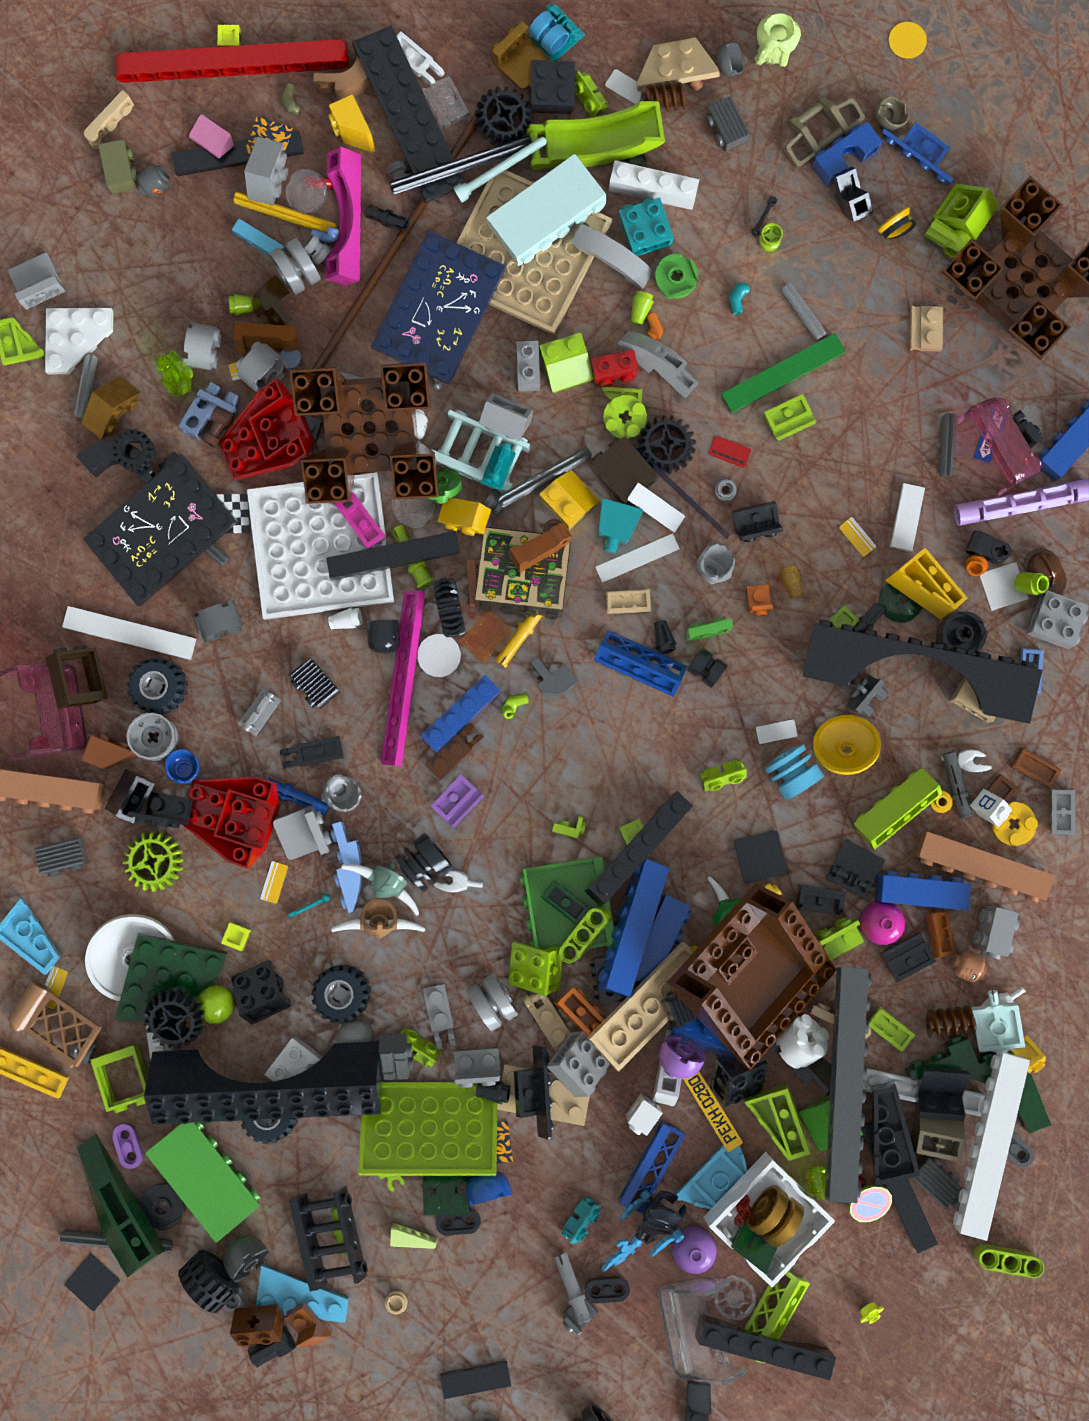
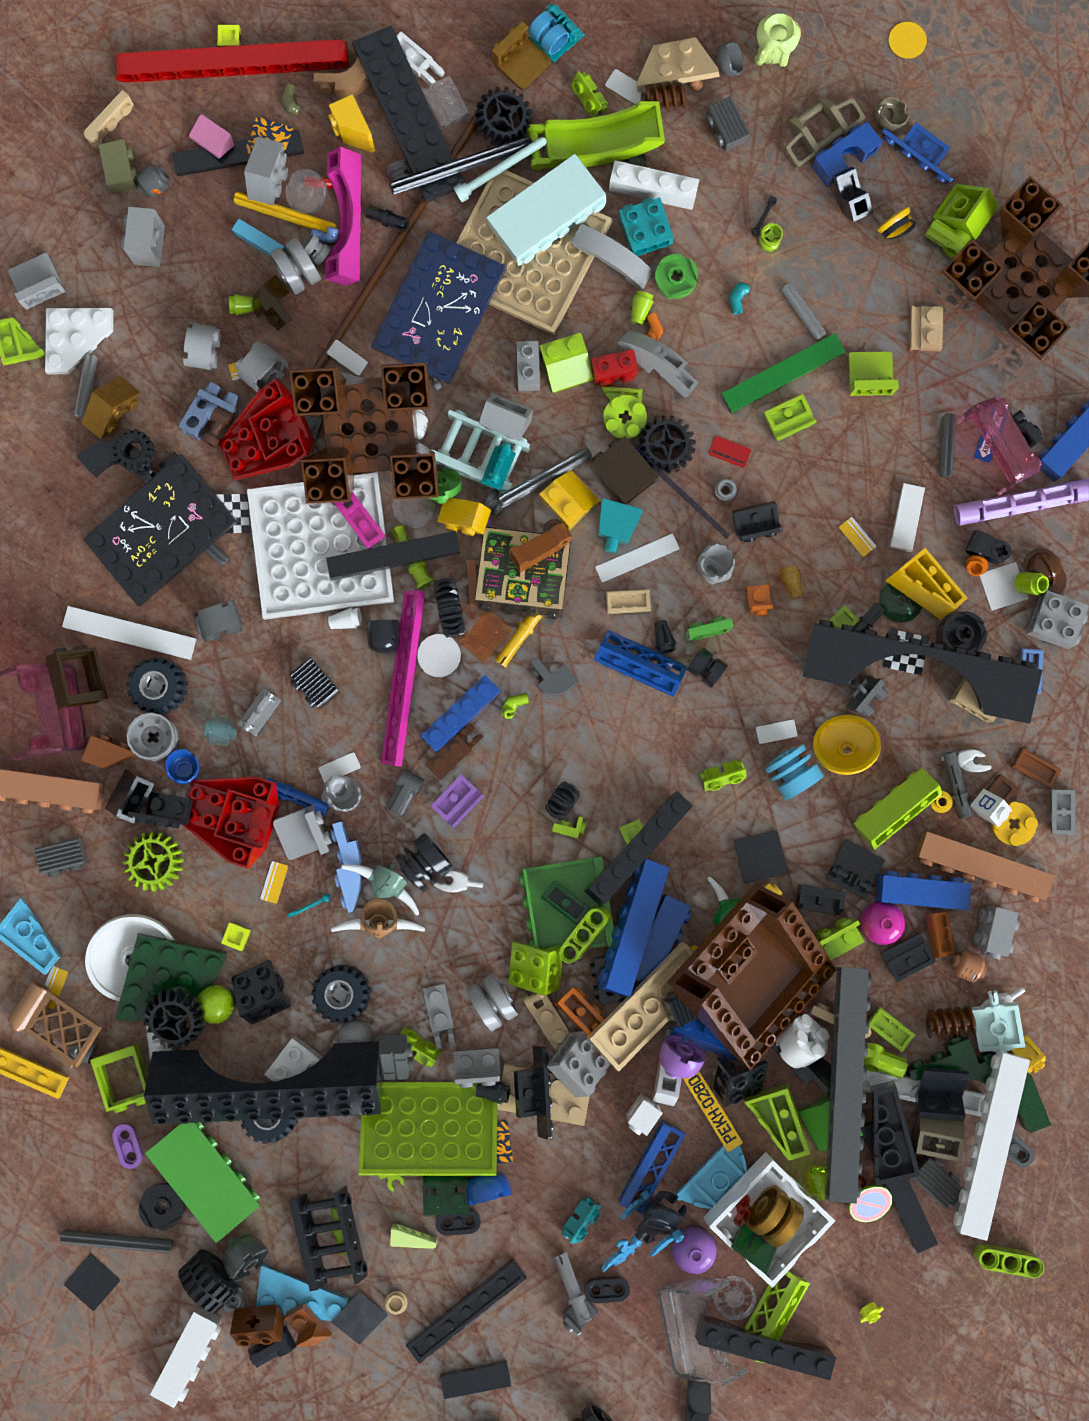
dark green wedge [77,1134,166,1278] -> none
clear neon green plate [157,351,193,396] -> none
dark orange leg [233,322,299,353] -> none
black hinge [279,736,344,769] -> none
sand blue tile [280,349,302,370] -> none
black brick [529,60,575,114] -> none
white sticker [628,483,685,533] -> none
none -> light grey brick [121,207,165,267]
none -> white brick [150,1306,222,1408]
none -> clear light blue head [203,716,237,747]
none -> white sticker [318,752,361,783]
none -> white sticker [327,340,368,376]
none -> black sticker [332,1293,388,1344]
none -> dark grey piece [386,769,425,817]
none -> black tile [406,1258,527,1364]
none -> black gear [545,781,580,820]
none -> lime bracket [848,352,899,396]
none -> lime piece [864,1043,908,1079]
none -> sticker [883,629,929,675]

